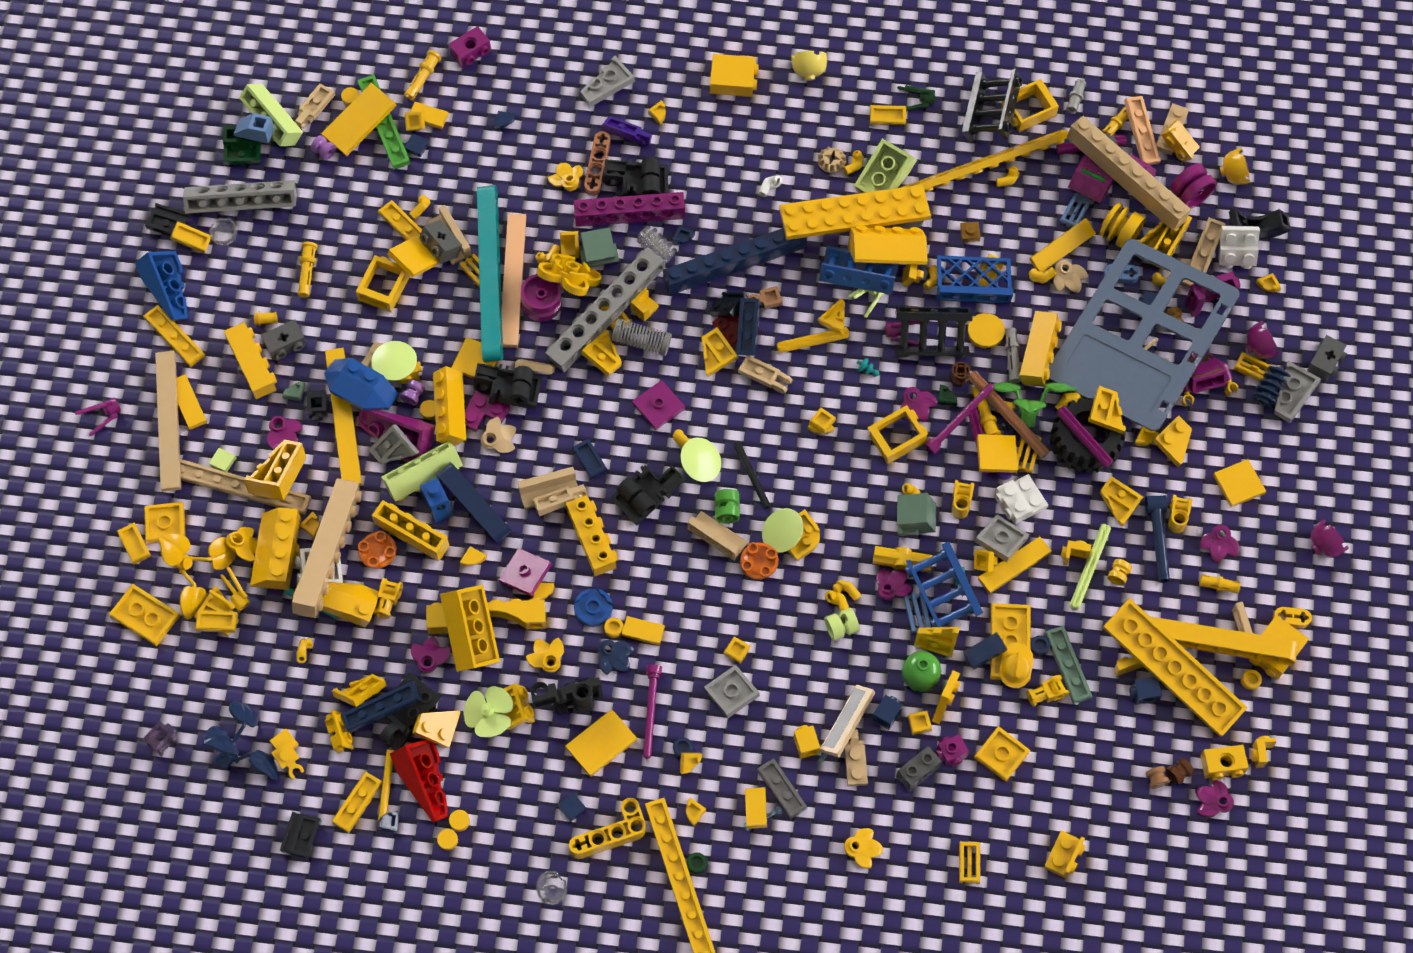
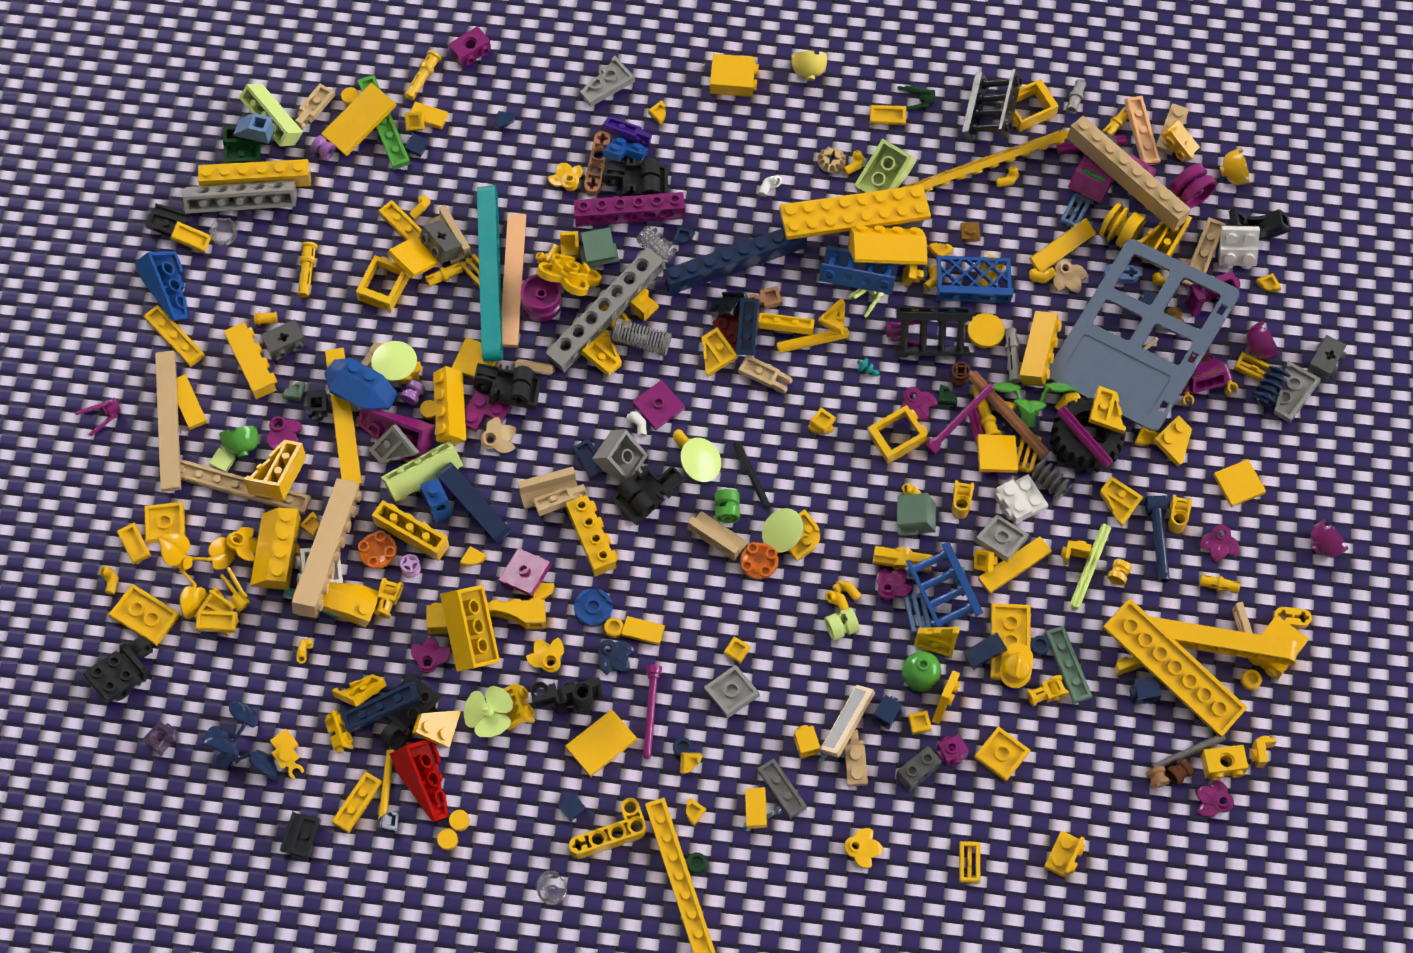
none -> black plate [83,636,153,704]
none -> yellow arm [99,566,119,595]
none -> yellow arch [198,159,311,187]
none -> bright green cylinder [219,426,259,458]
none -> lavender wheel [400,554,421,578]
none -> yellow pin [425,262,463,287]
none -> light grey slope [592,429,648,481]
none -> blue plate [602,138,649,162]
none -> white arm [626,411,647,437]
none -> yellow tile [758,313,815,335]
none -> yellow tile [928,242,954,258]
none -> dark grey piece [1031,458,1073,500]
none -> flat silver bar [1151,735,1226,769]

